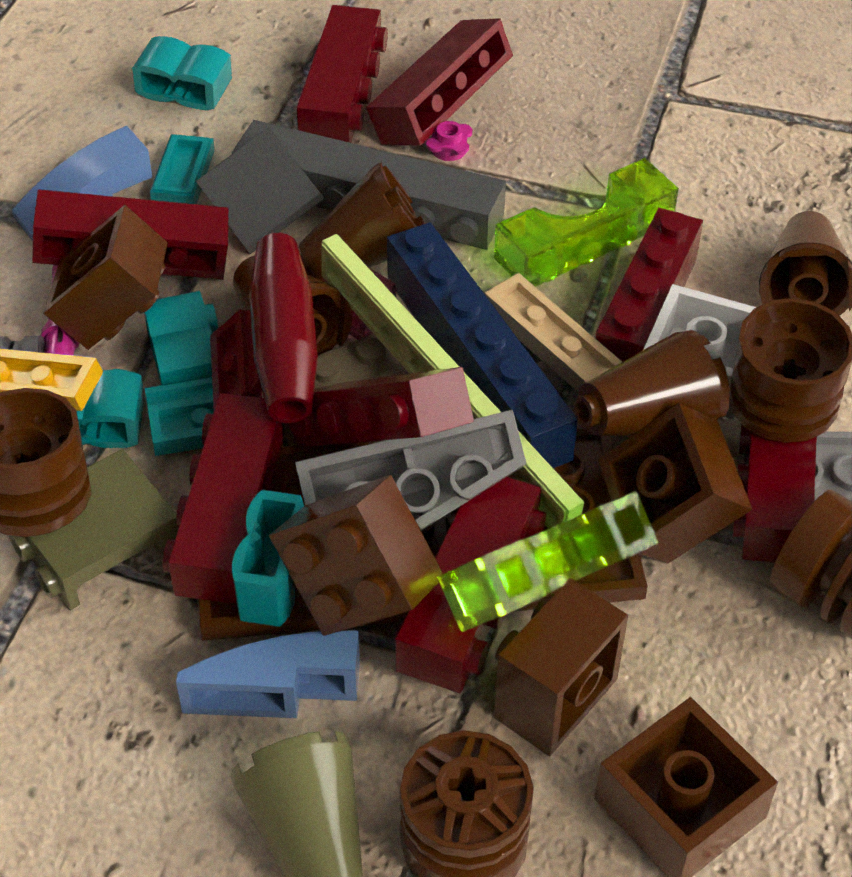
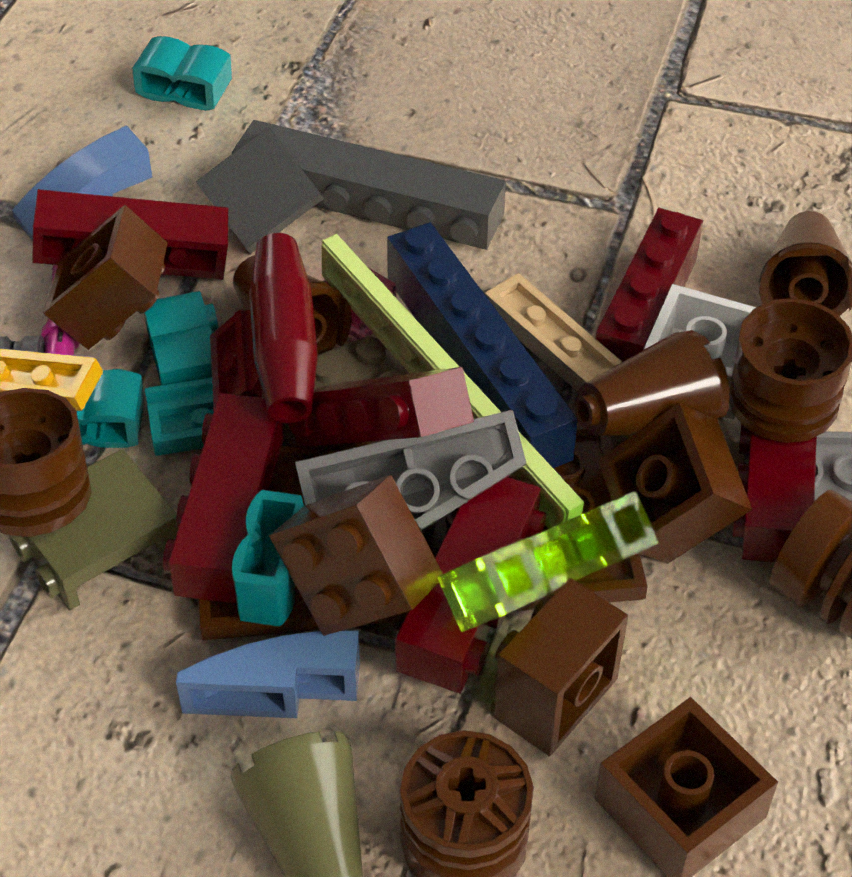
teal tile [150,134,215,204] -> none
dark red brick [297,5,388,143] -> none
reddish brown cone [299,163,425,283] -> none
dark red brick [366,18,513,146] -> none
dark pink plate [426,121,473,161] -> none
clear neon green arch [494,158,679,287] -> none

